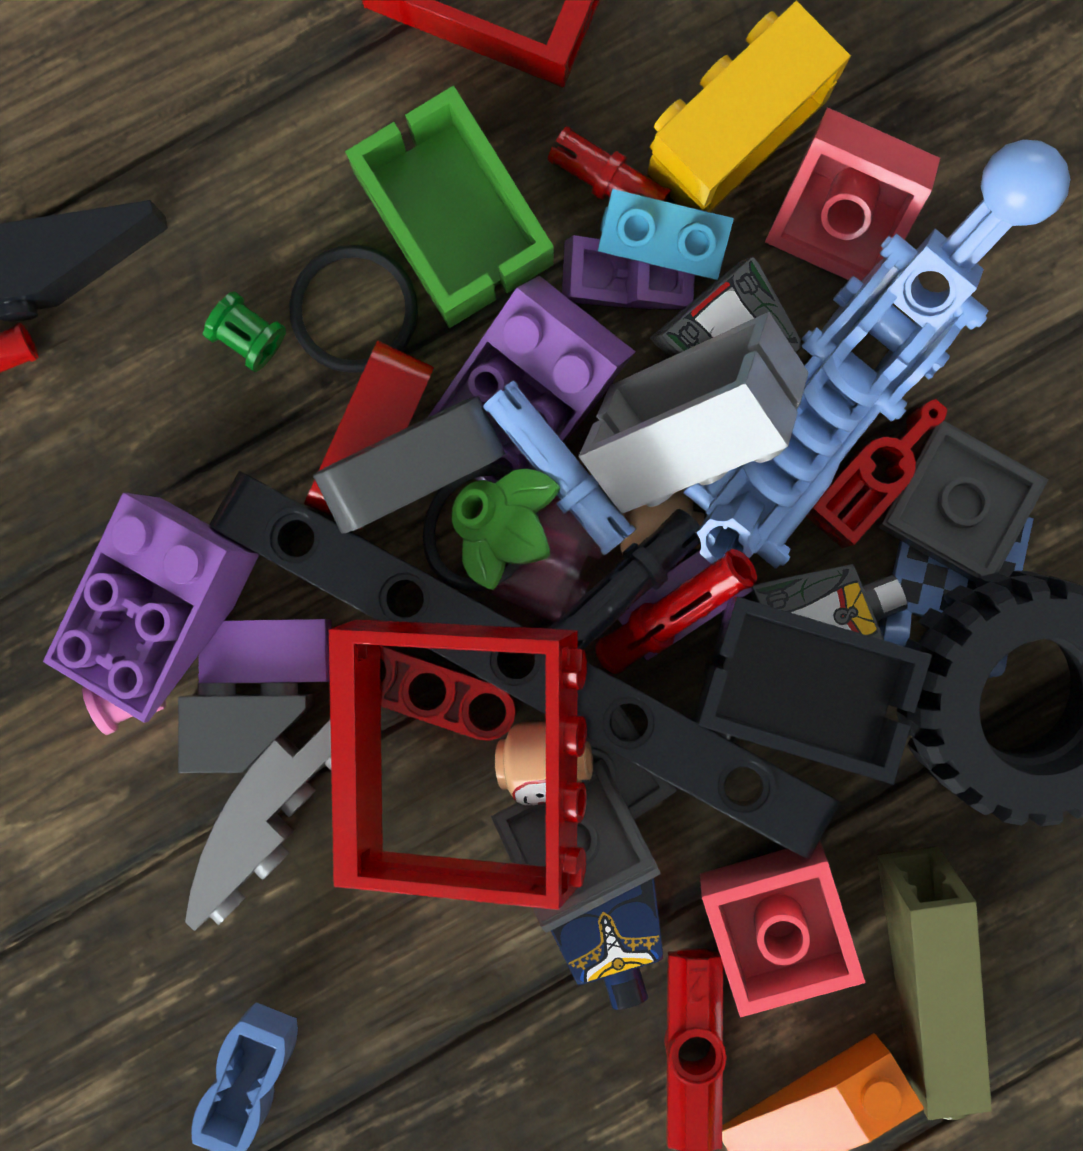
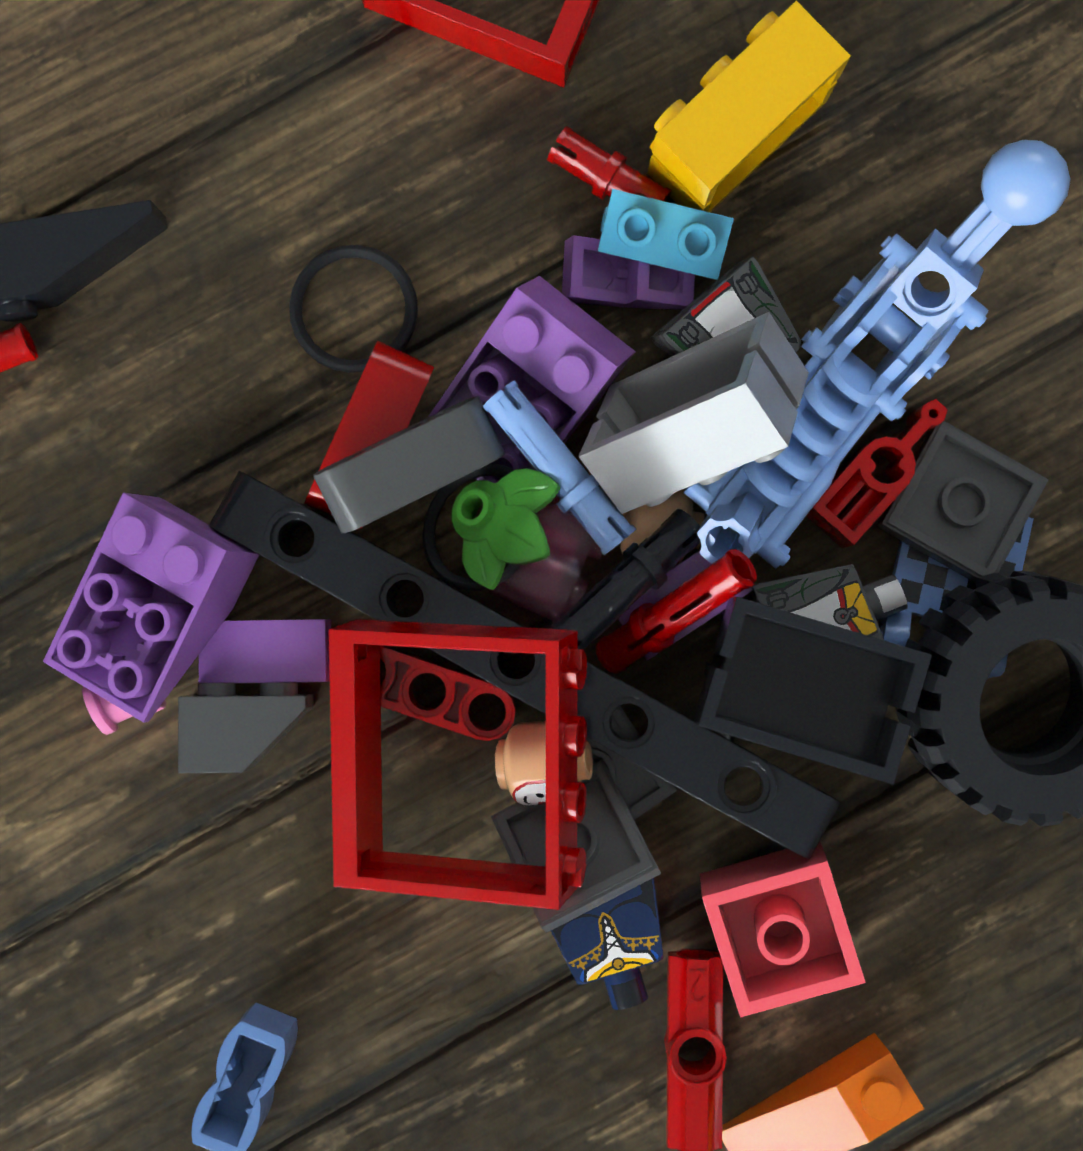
light grey slope [185,720,331,931] -> none
green bush [203,291,286,372] -> none
bright green piece [345,85,554,328] -> none
coral slope [765,107,940,281] -> none
olive slope [877,847,992,1120] -> none

